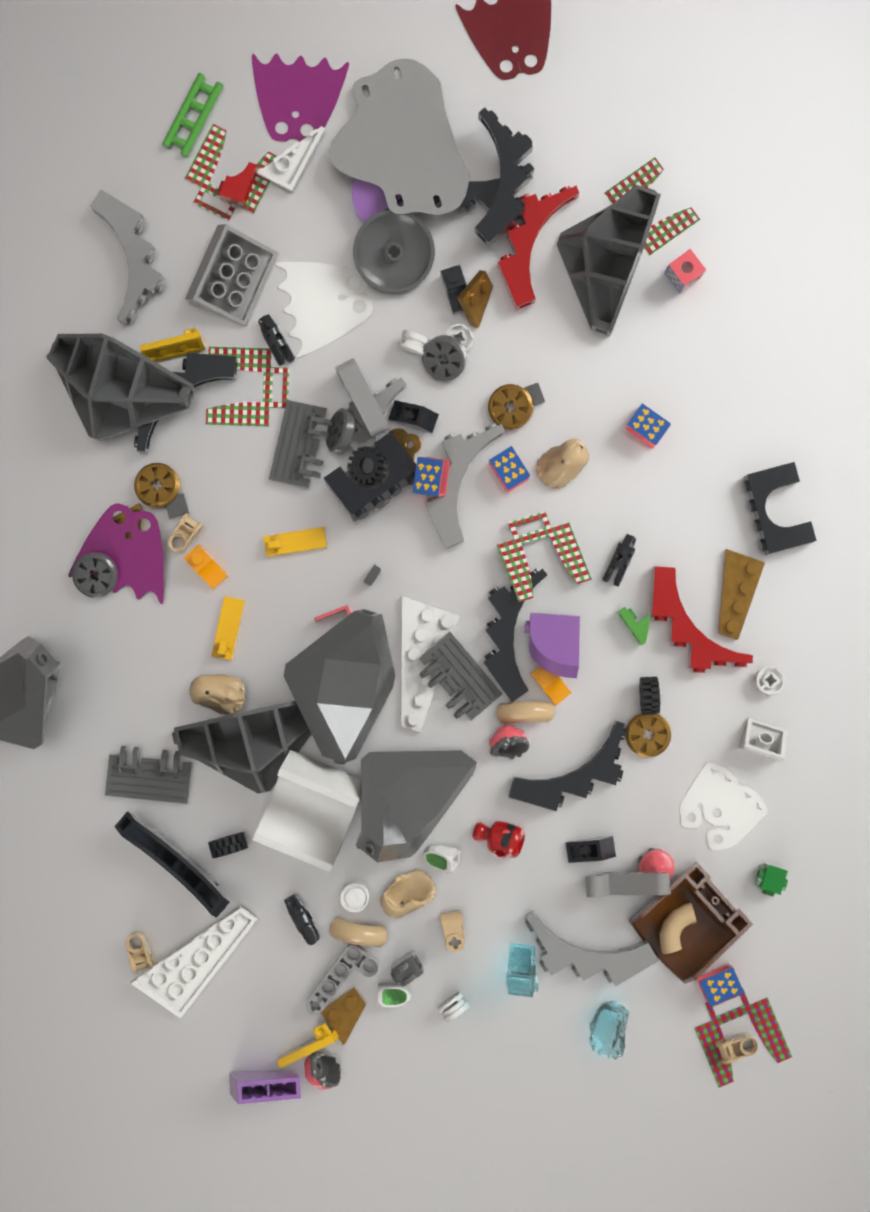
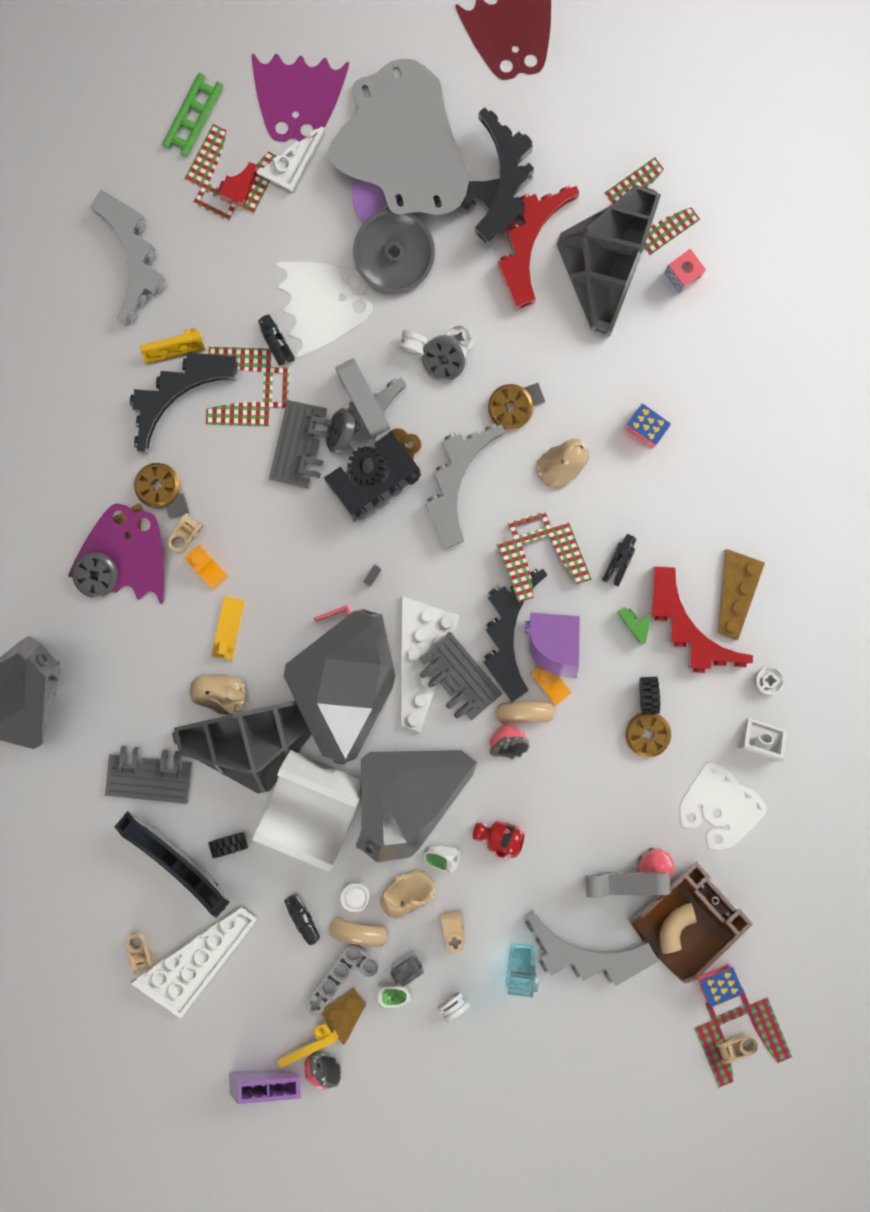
dark grey panel [46,333,196,441] -> none
light grey slope [185,224,278,326] -> none
yellow hinge [263,527,327,557] -> none
black arch [388,400,439,433] -> none
blue piece [412,457,450,497] -> none
black arch [440,264,467,314] -> none
pearl gold wing [457,270,493,328] -> none
blue piece [488,446,530,492] -> none
black arch [508,721,627,811] -> none
black arch [565,836,616,863] -> none
clear light blue piece [590,1000,629,1060] -> none
black arch [742,462,817,555] -> none
green brick [755,863,788,897] -> none

